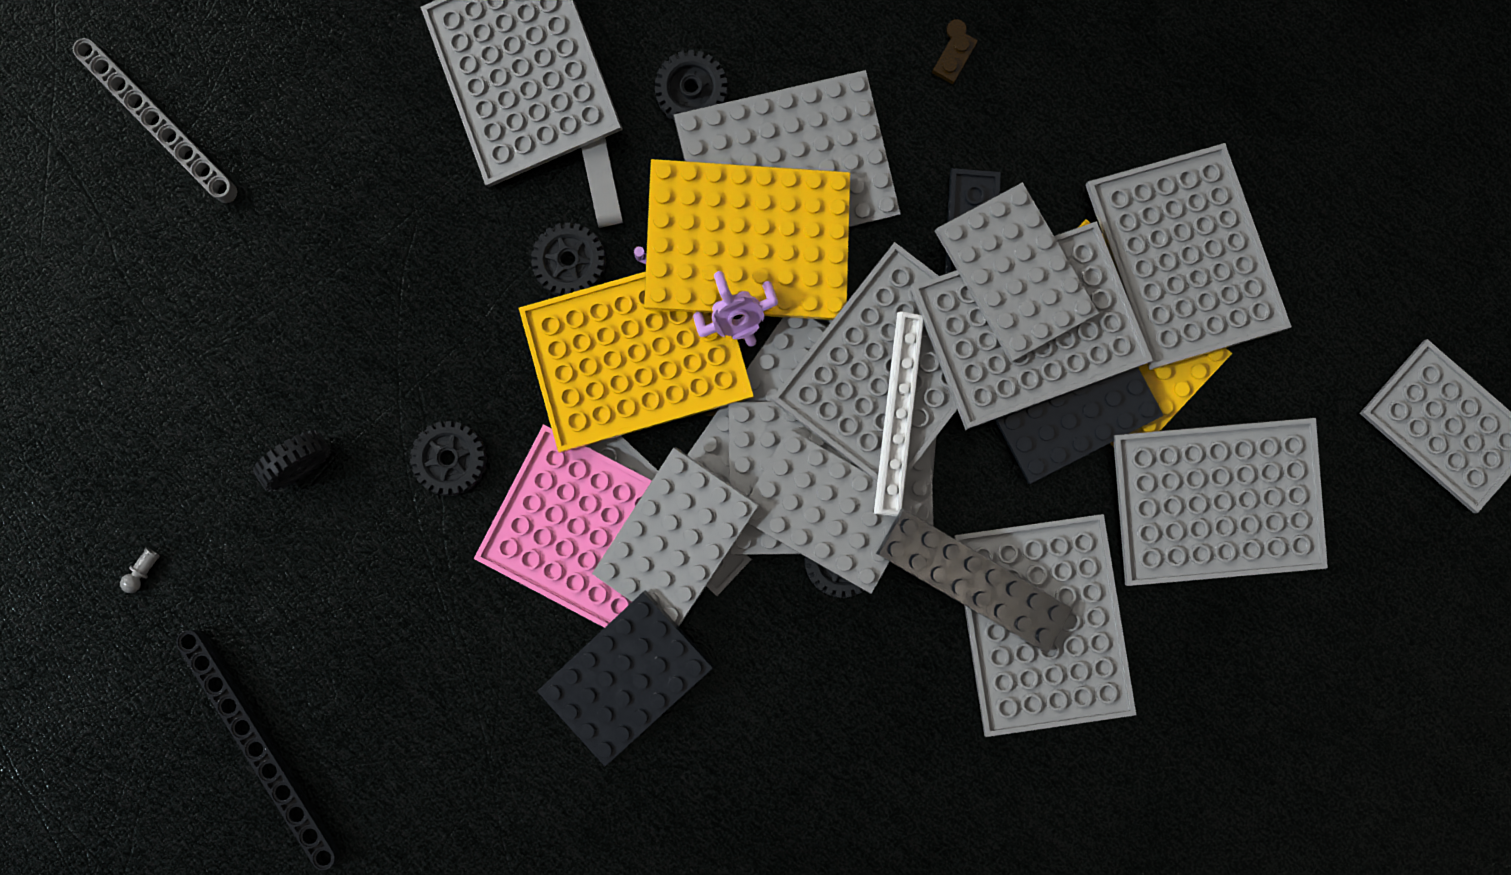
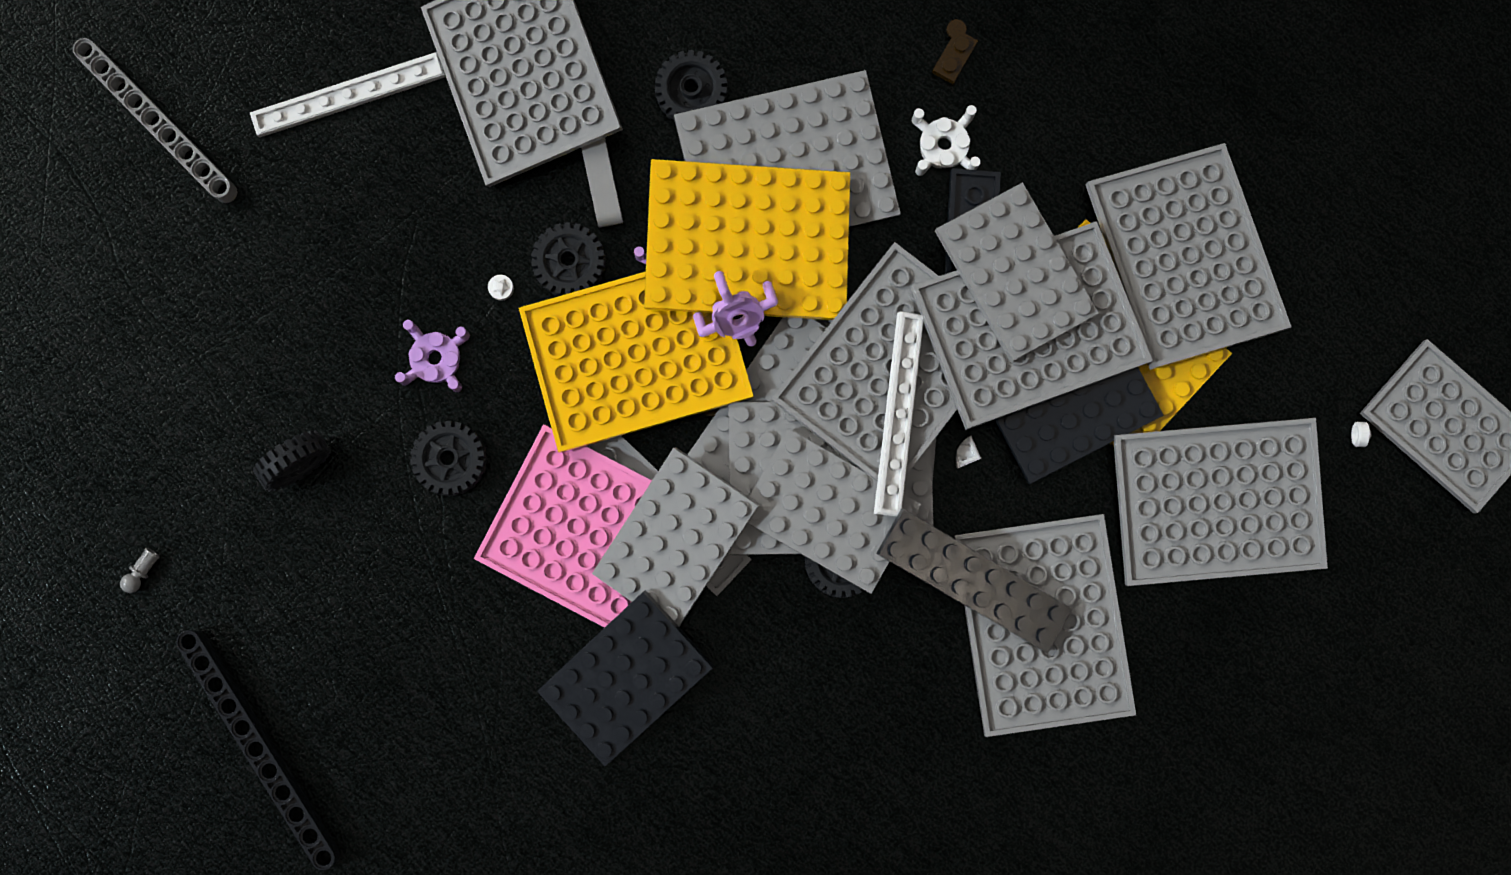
none -> white tile [250,52,445,138]
none -> lavender plate [395,320,470,392]
none -> white tile [488,275,514,301]
none -> white plate [912,105,980,176]
none -> white tile [955,436,981,469]
none -> white tile [1351,422,1371,447]

